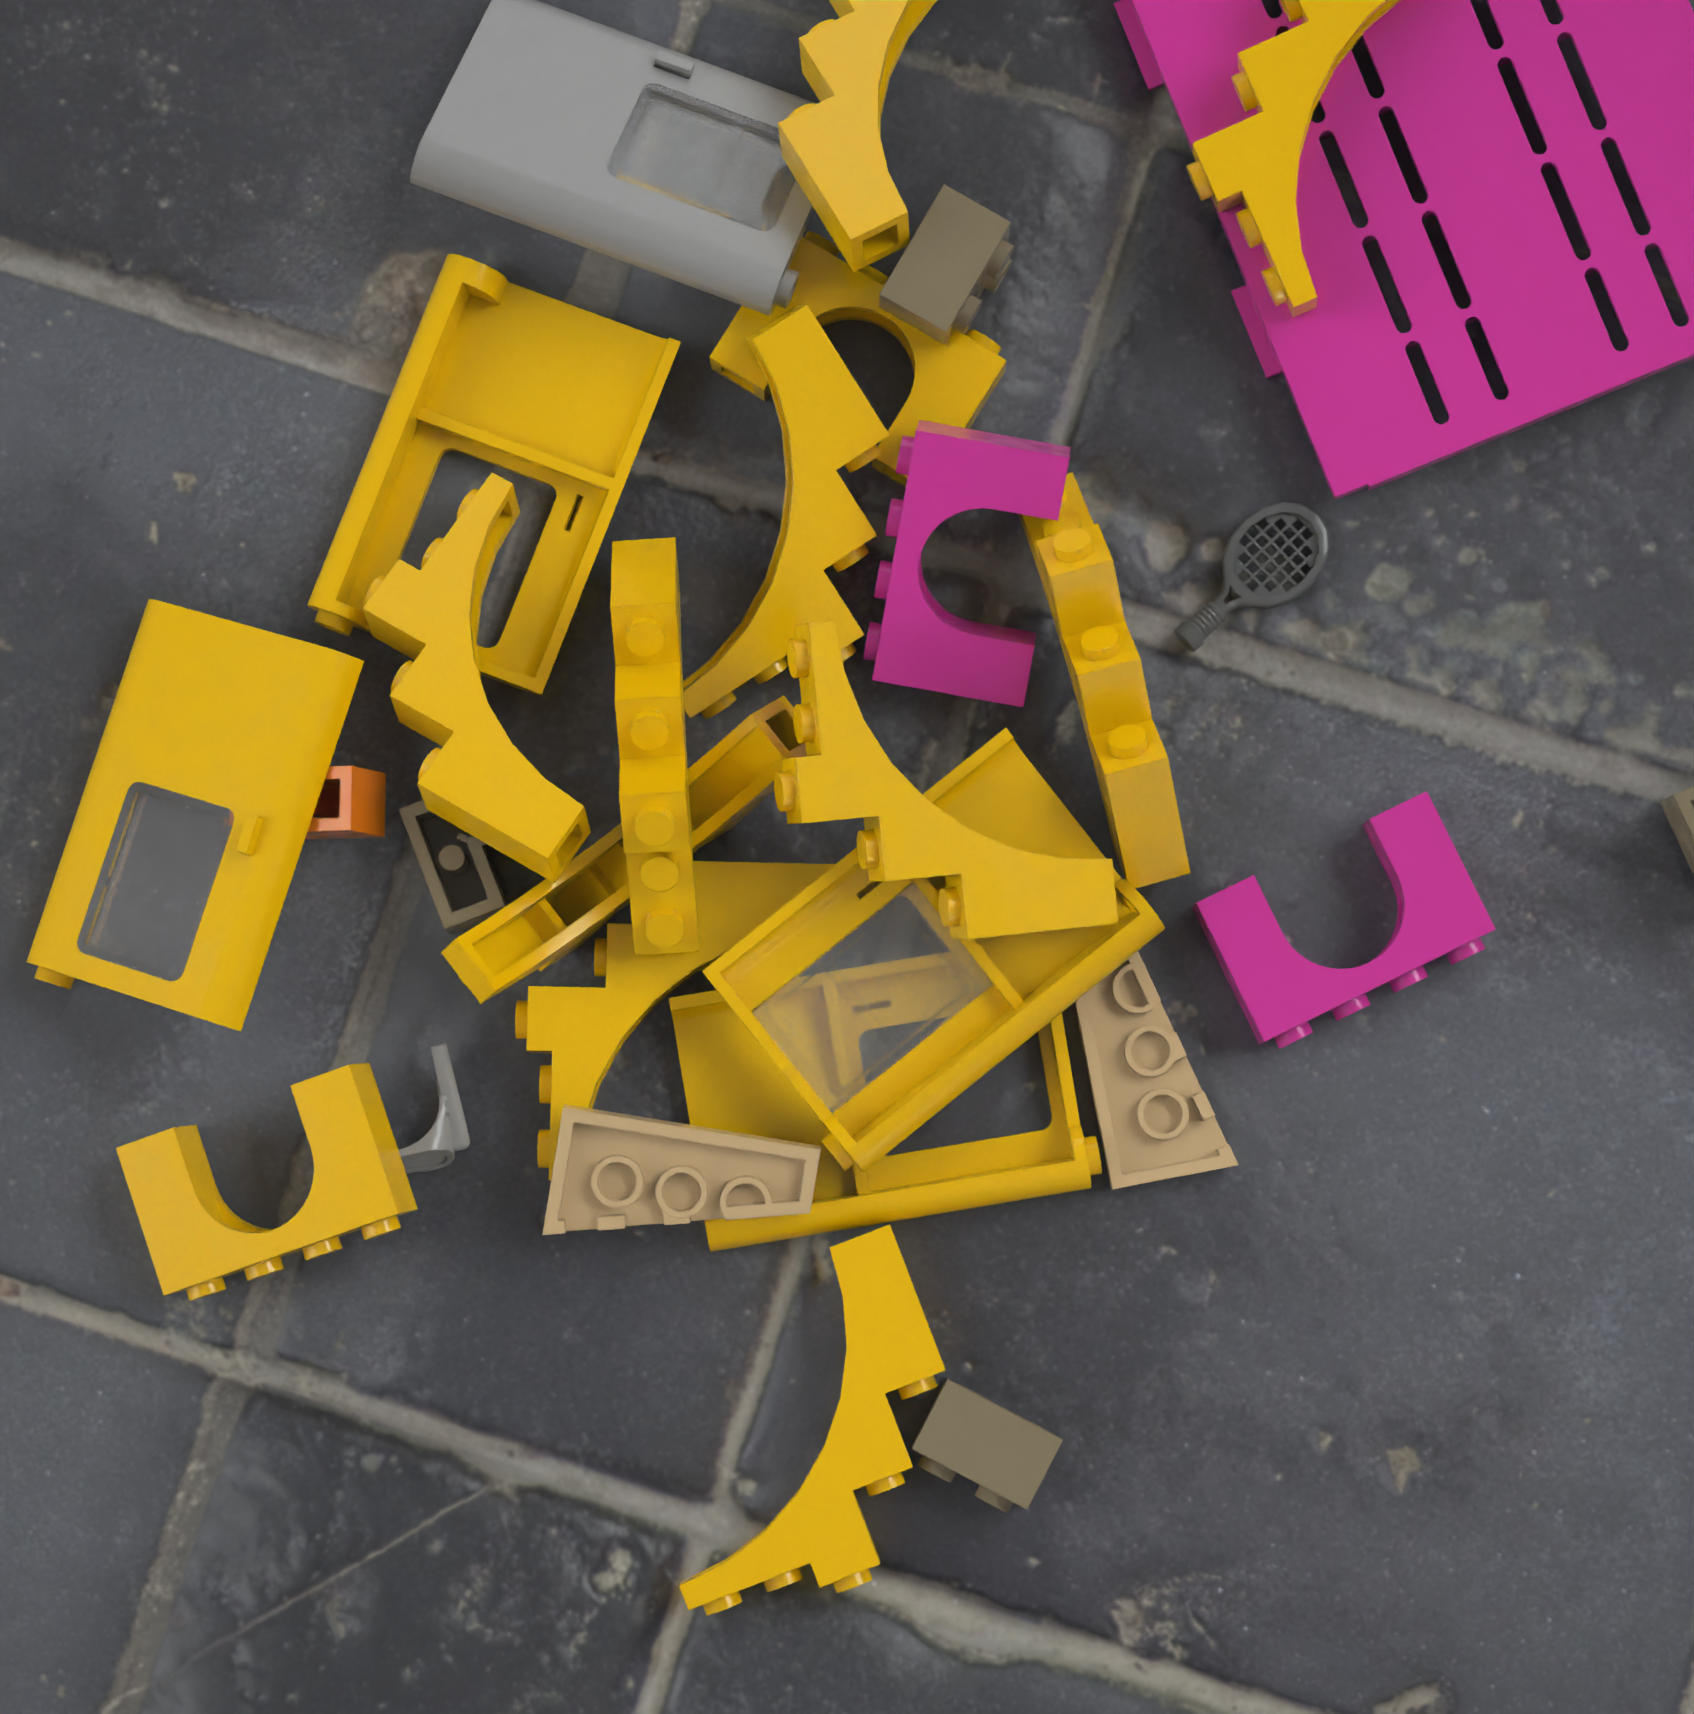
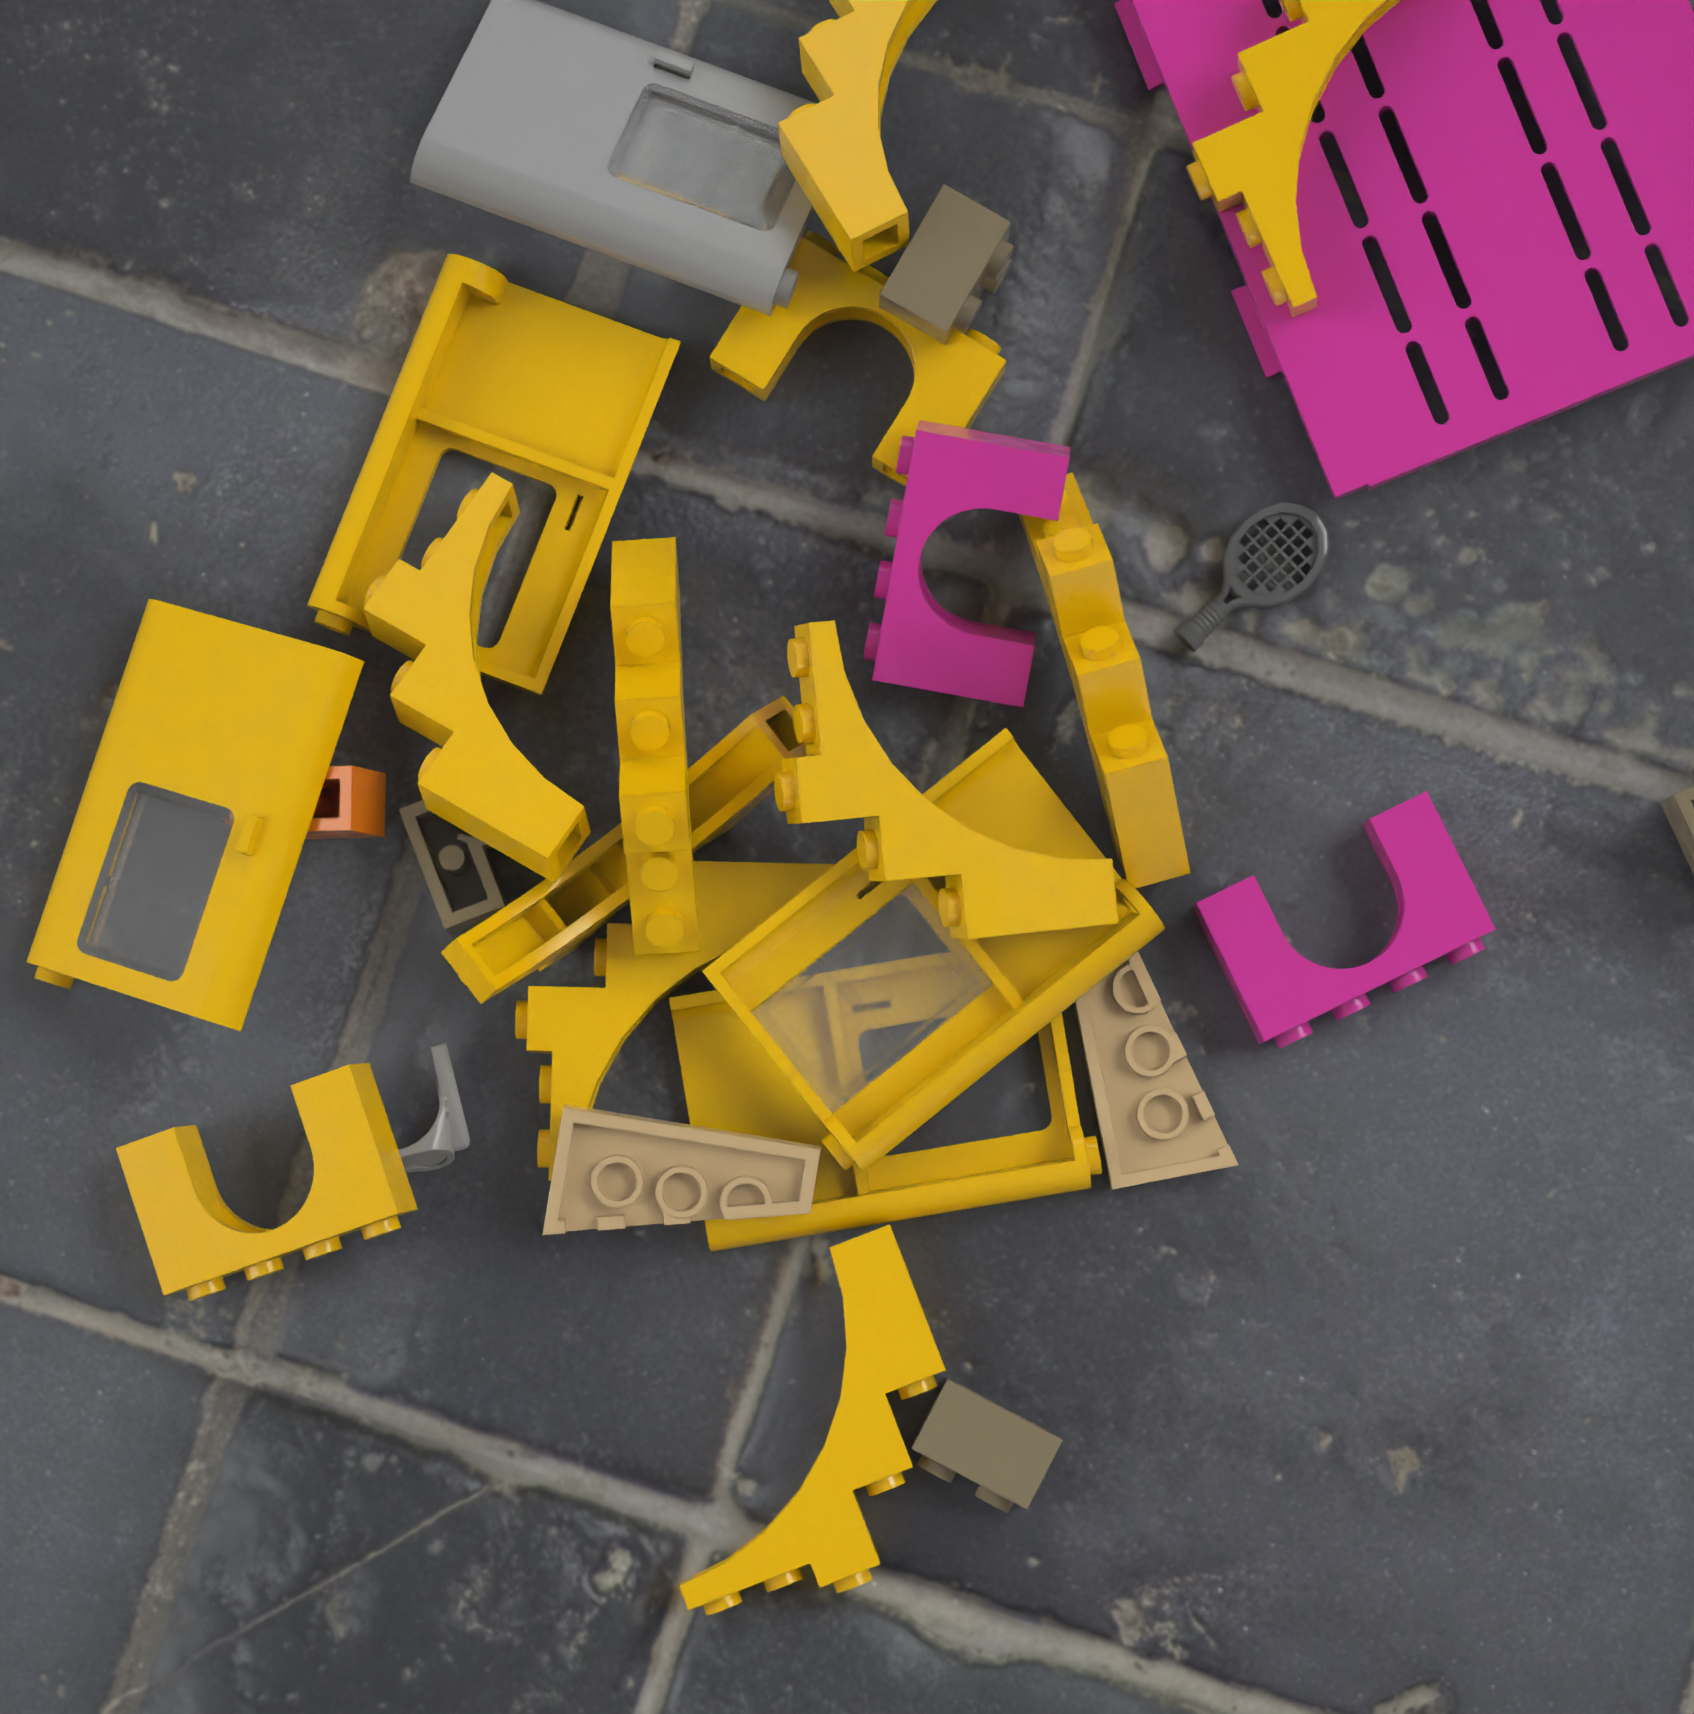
yellow arch [683,304,890,719] -> none

